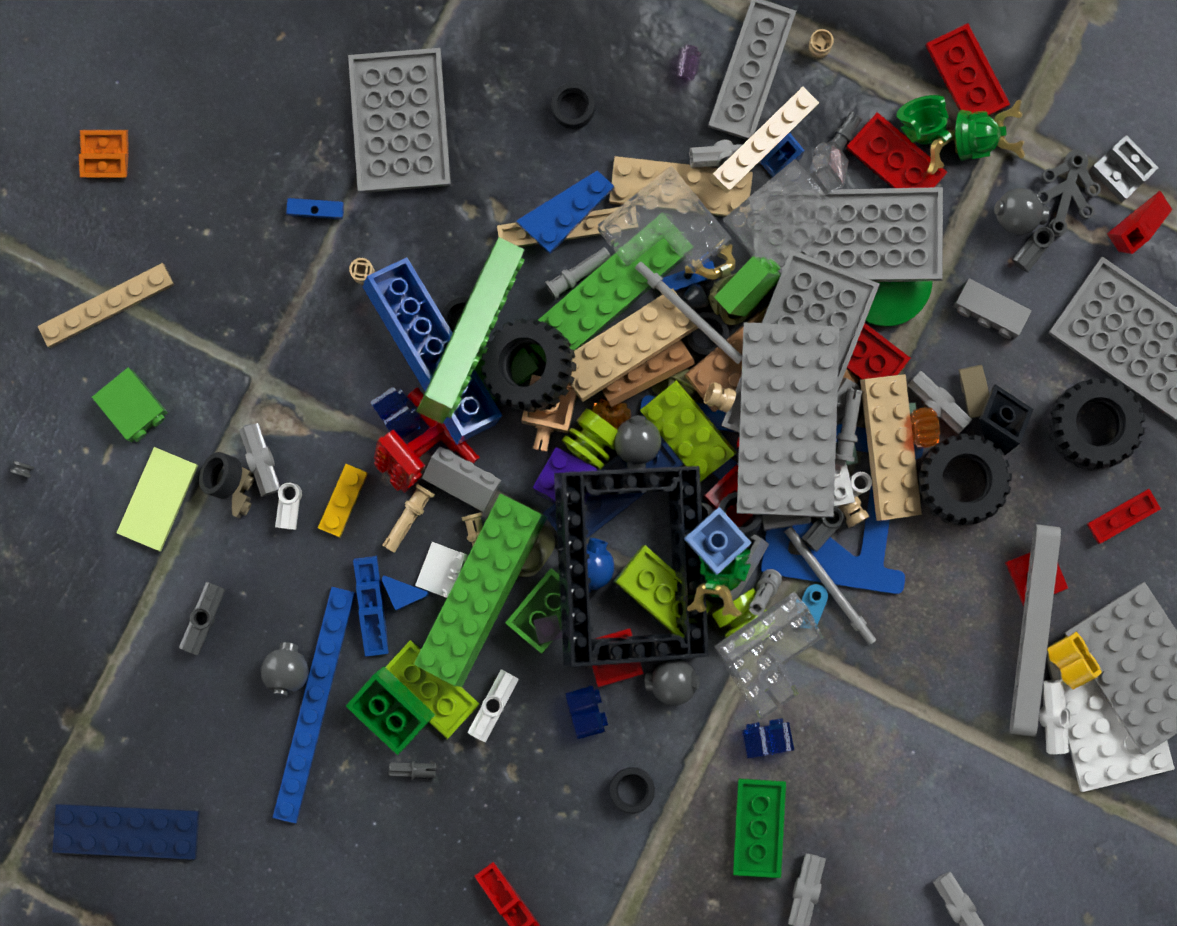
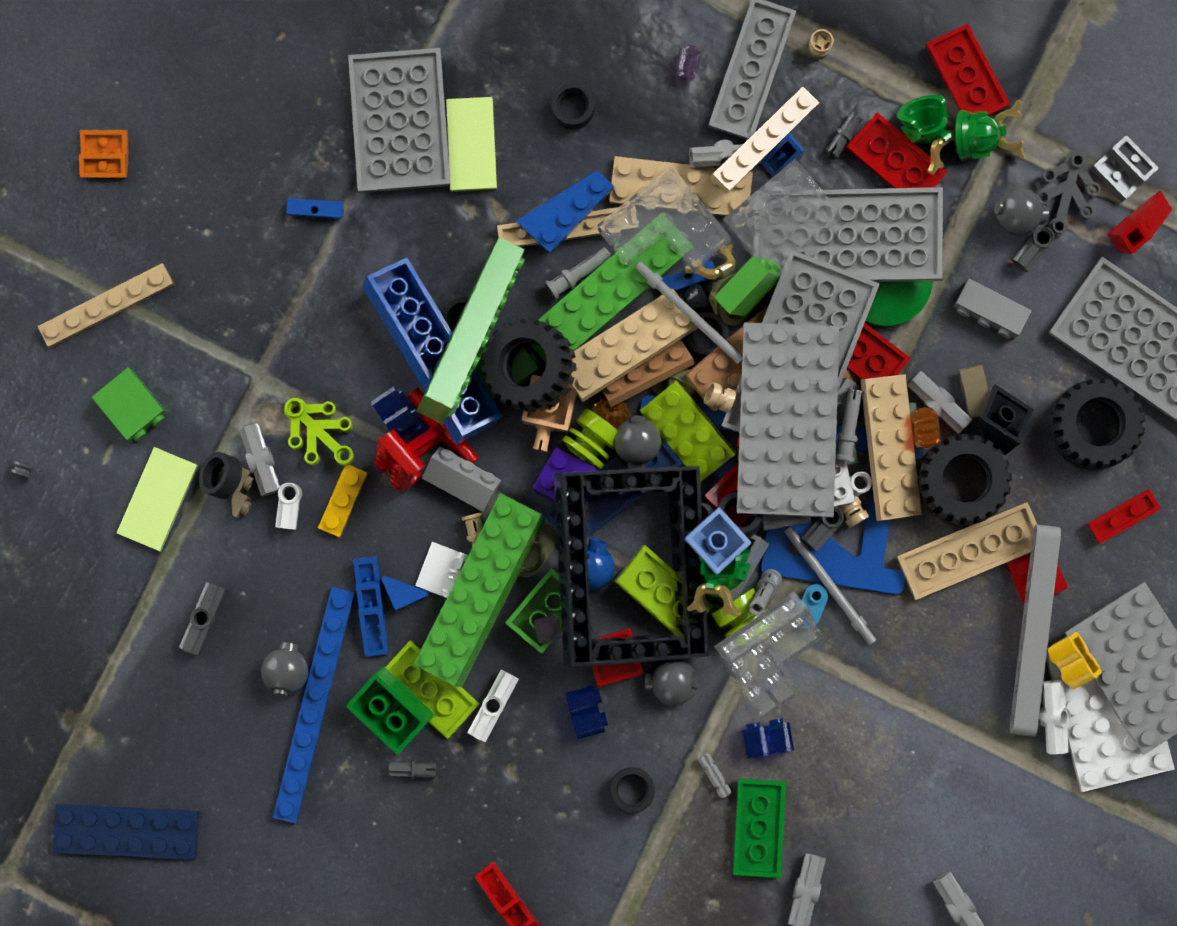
tan wheel [349,258,375,285] -> none
tan pin [382,484,435,553] -> none
clear brick [809,140,849,195] -> none
none -> lime plant [284,398,354,466]
none -> yellowish green tile [446,97,497,192]
none -> light grey axle [699,754,731,798]
none -> tan plate [896,502,1037,600]

